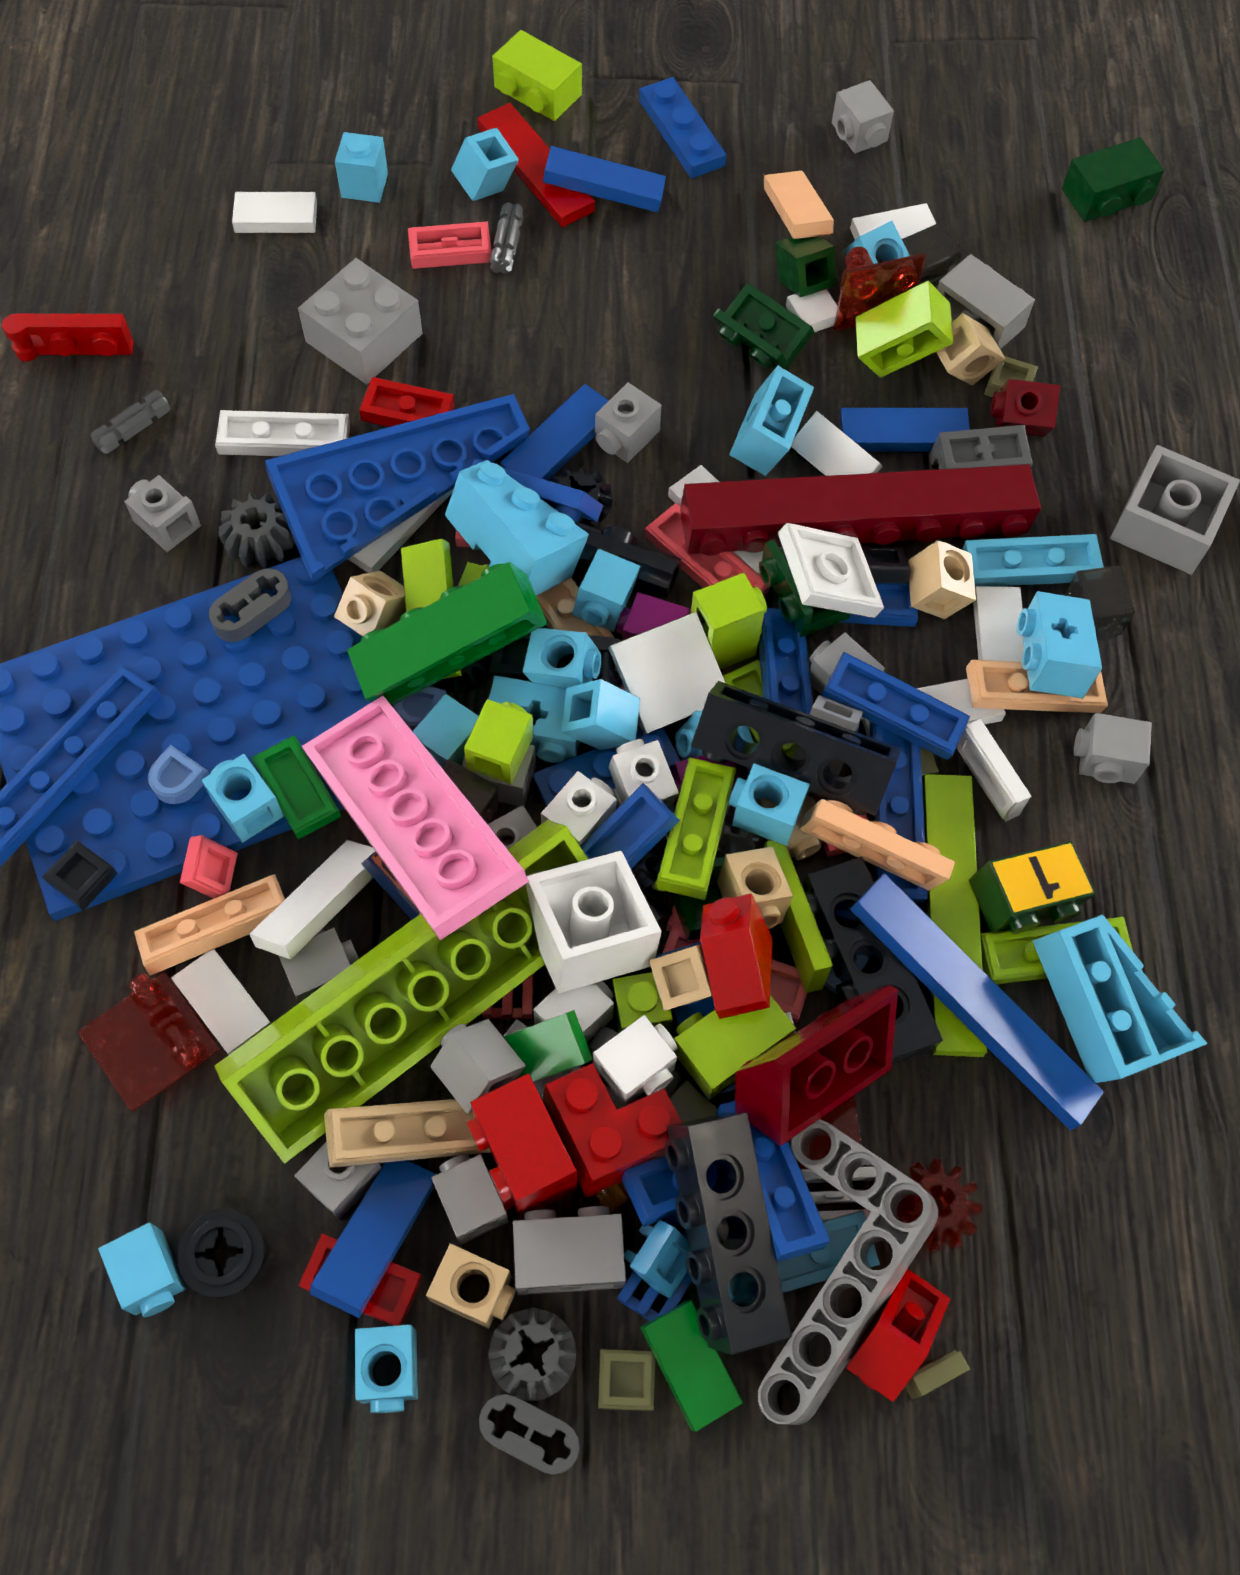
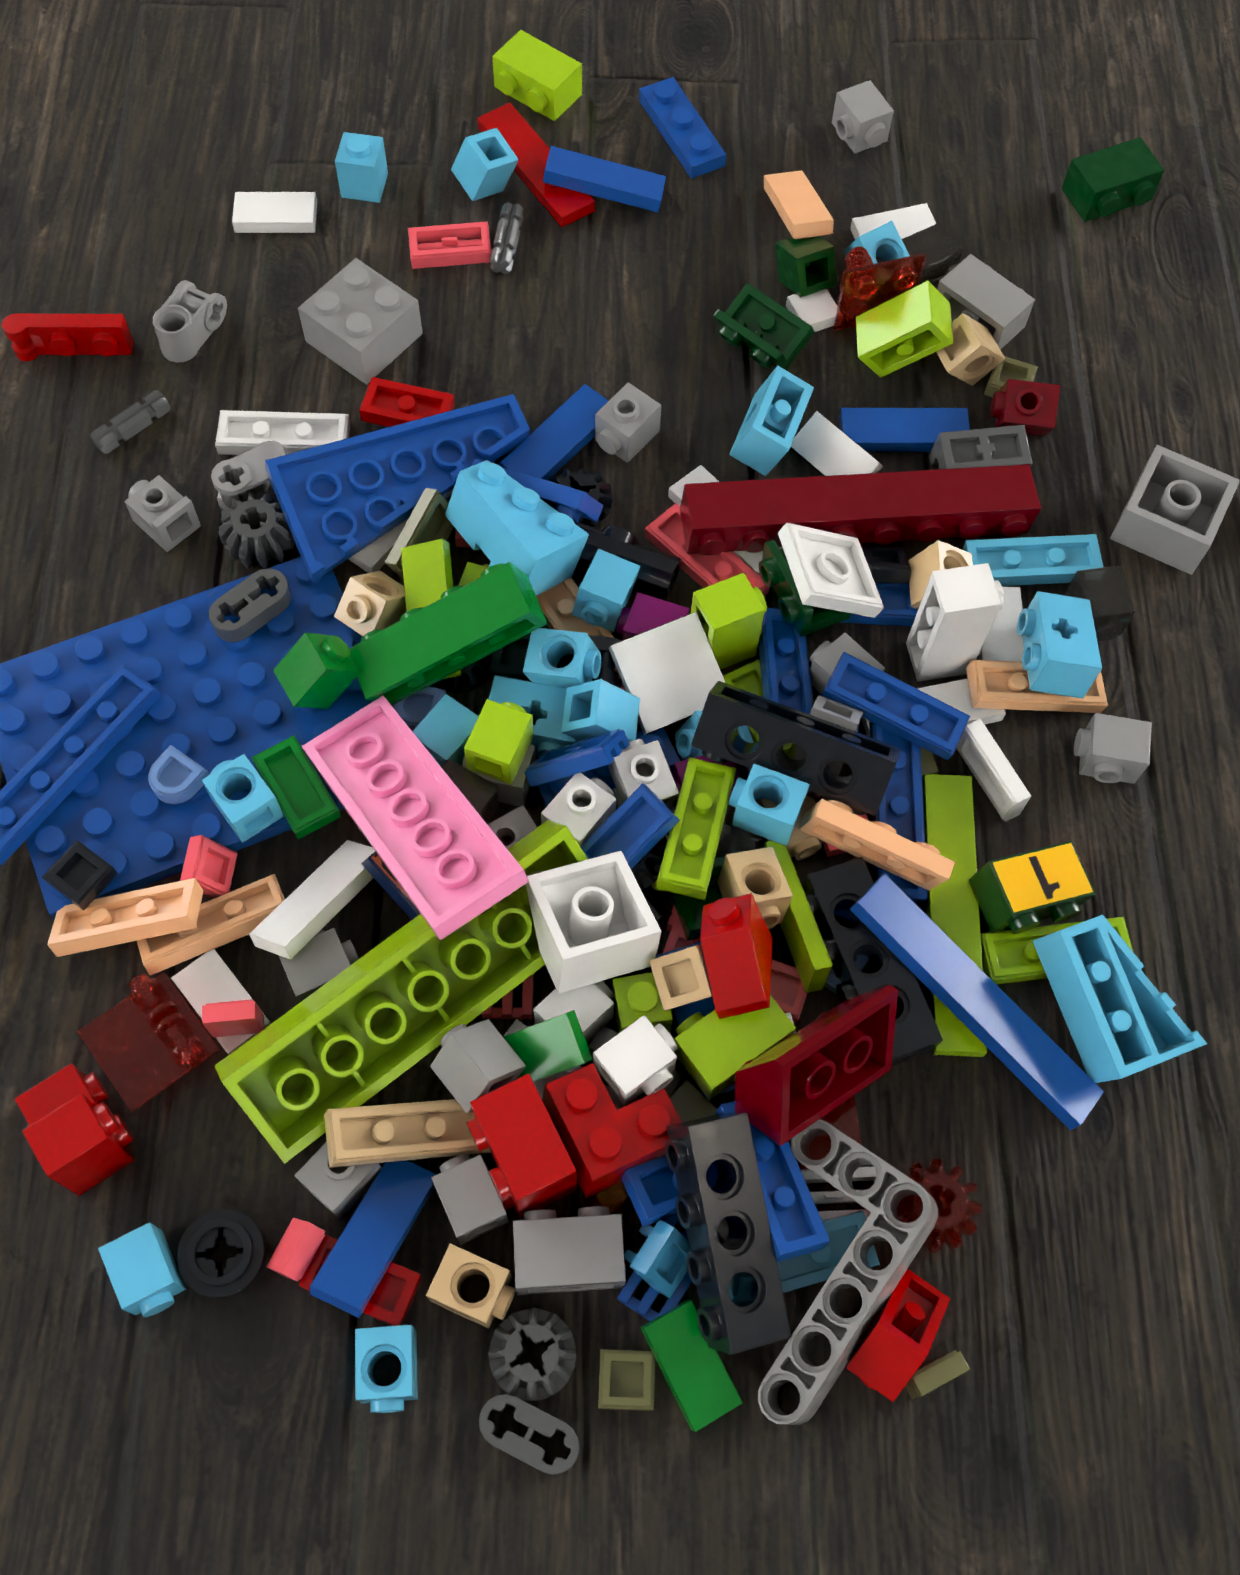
none -> red brick [15,1063,135,1196]
none -> light nougat plate [47,878,204,957]
none -> light grey piece [153,280,227,363]
none -> coral tile [202,999,264,1037]
none -> light grey piece [211,441,287,511]
none -> coral tile [266,1218,325,1282]
none -> green brick [273,632,360,709]
none -> olive tile [384,488,454,581]
none -> blue tile [524,729,630,787]
none -> white brick [906,563,1004,682]

